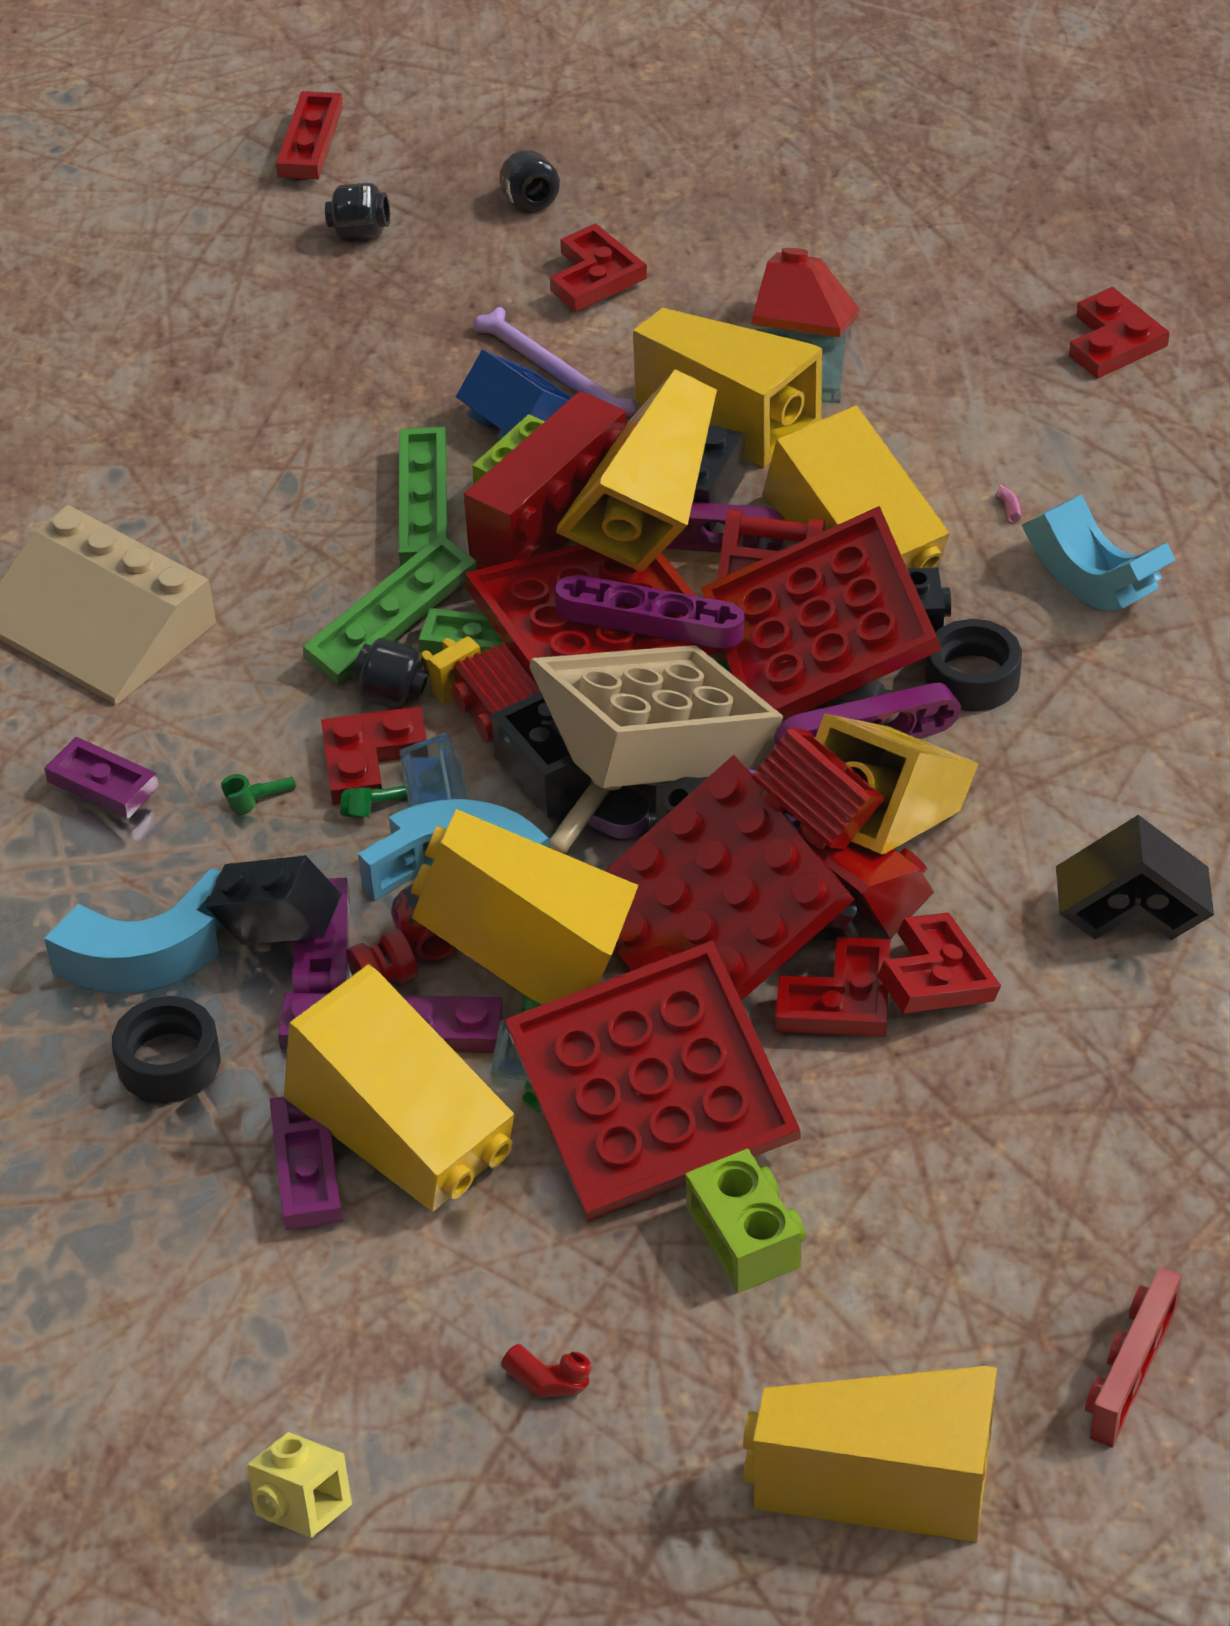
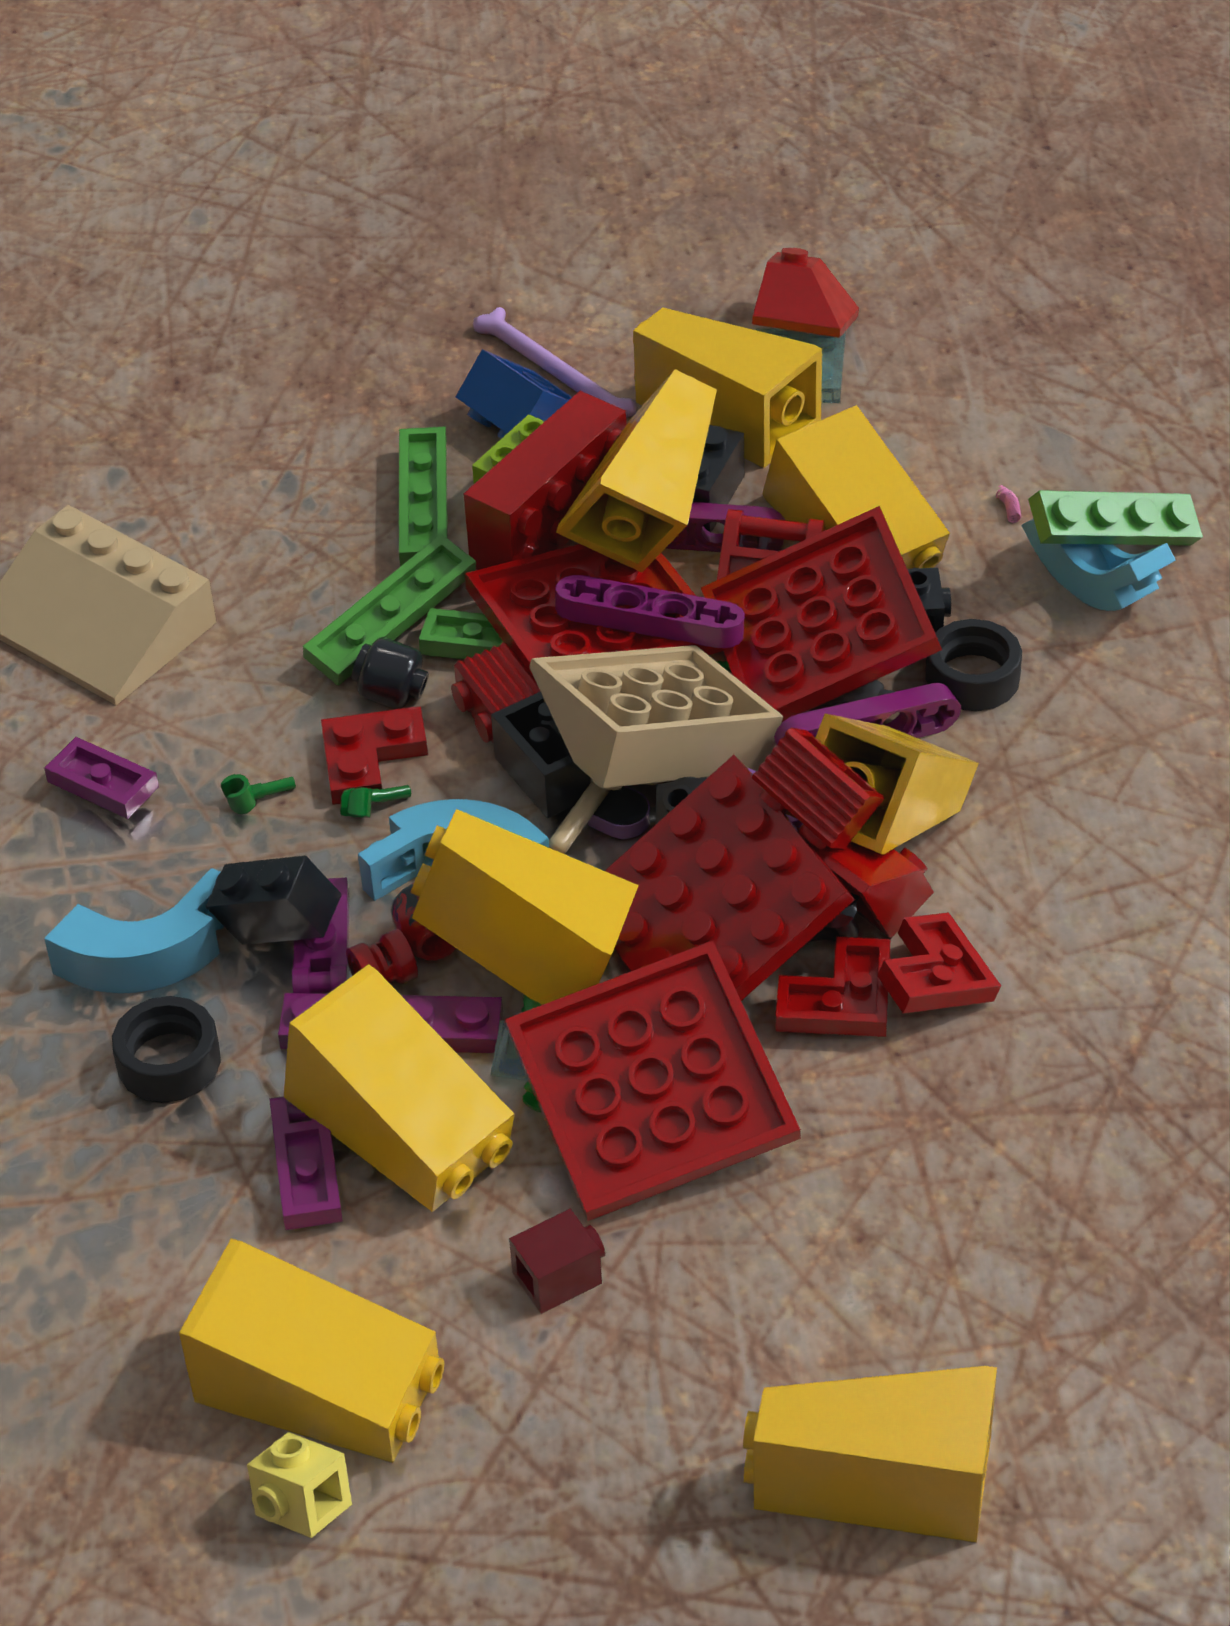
red plate [276,91,343,180] -> none
black head [325,183,390,241] -> none
clear light blue slope [399,732,469,808] -> none
yellow tile [422,636,481,705] -> none
black head [499,150,560,212] -> none
red arm [501,1344,592,1398] -> none
red plate [550,223,647,312] -> none
lime brick [685,1148,806,1293] -> none
black brick [1056,815,1214,940] -> none
red plate [1069,286,1170,379] -> none
plate [1085,1266,1182,1448] -> none
none -> yellow slope [179,1238,444,1463]
none -> dark red brick [509,1208,605,1314]
none -> plate [1028,490,1203,546]

